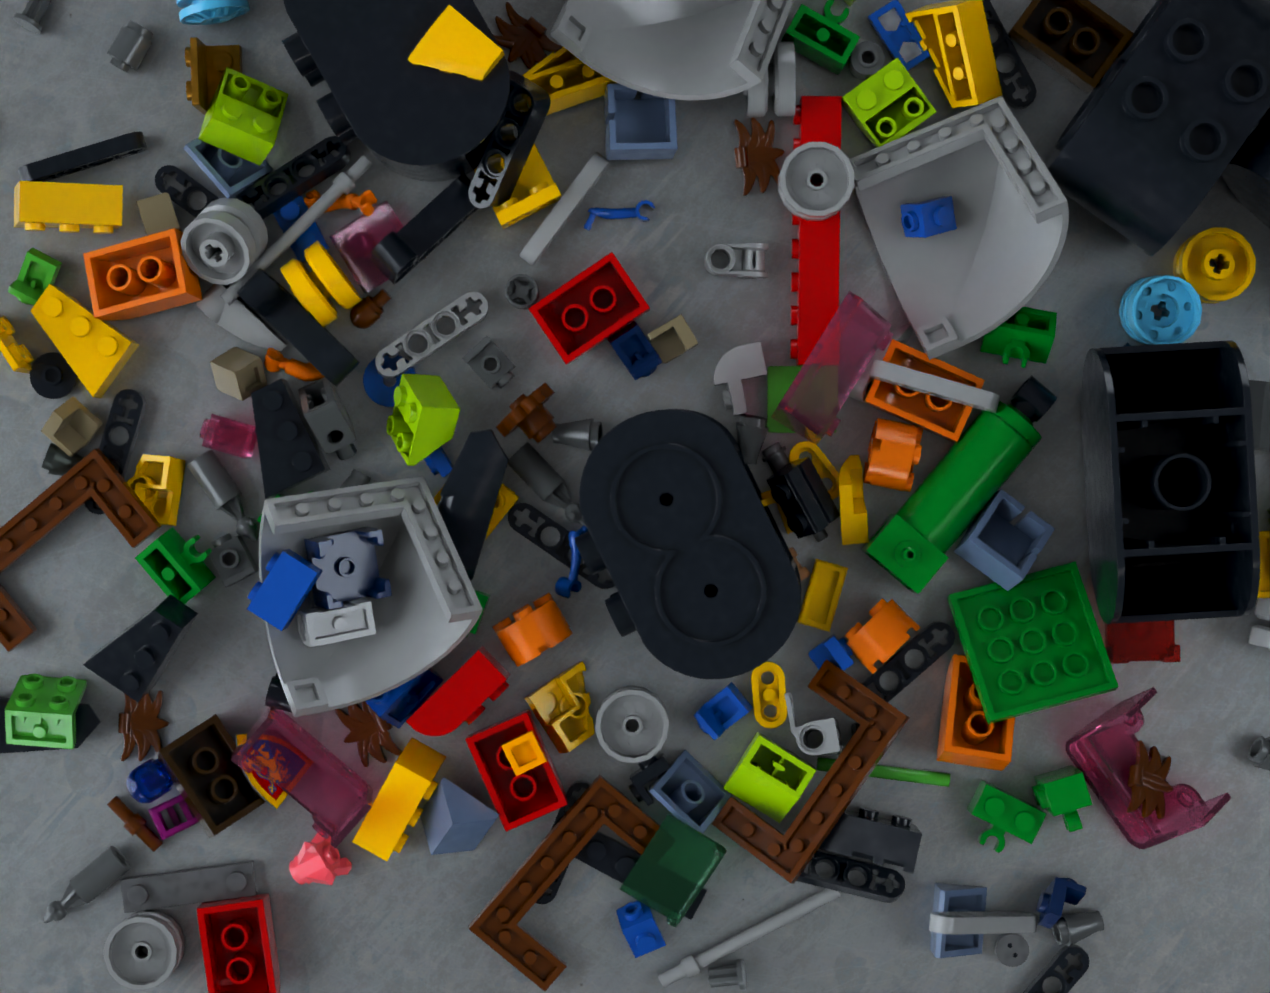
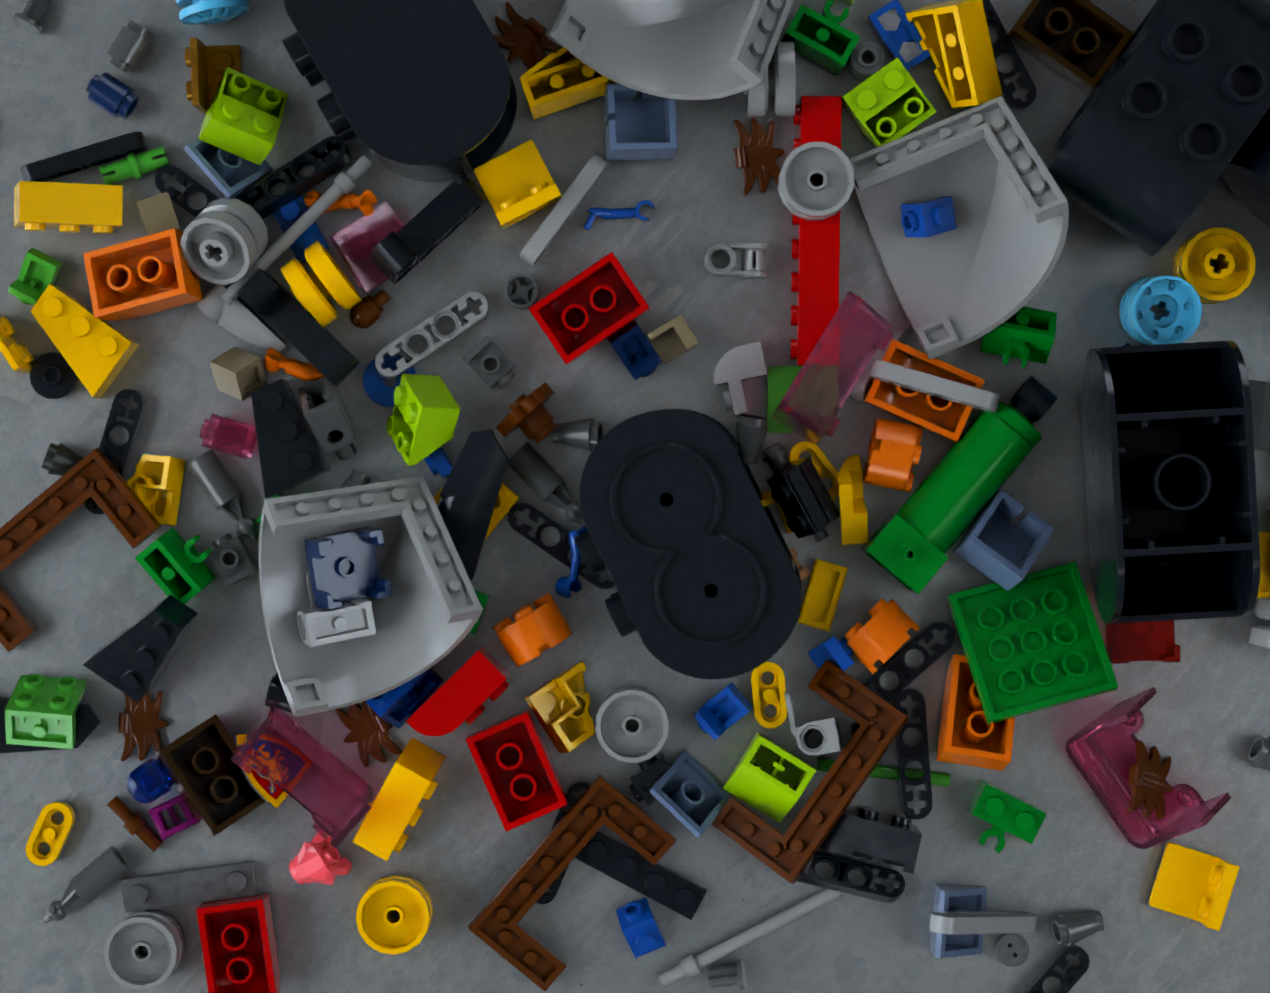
dark tan panel [41,396,102,457] -> none
blue brick [247,549,323,631] -> none
yellow slope [407,5,505,81] -> none
sand blue slope [420,777,499,855] -> none
black beam [468,71,550,209] -> none
light orange plate [501,730,547,776] -> none
clear green piece [620,814,727,927] -> none
green brick [1031,765,1093,832] -> none
dark blue bracket [1036,877,1087,929] -> none
none -> yellow plate [25,801,75,866]
none -> dark blue brick [86,72,139,119]
none -> bright green pin [99,145,170,185]
none -> yellow wheel [356,874,434,955]
none -> black beam [894,689,932,820]
none -> yellow bracket [1148,842,1240,931]

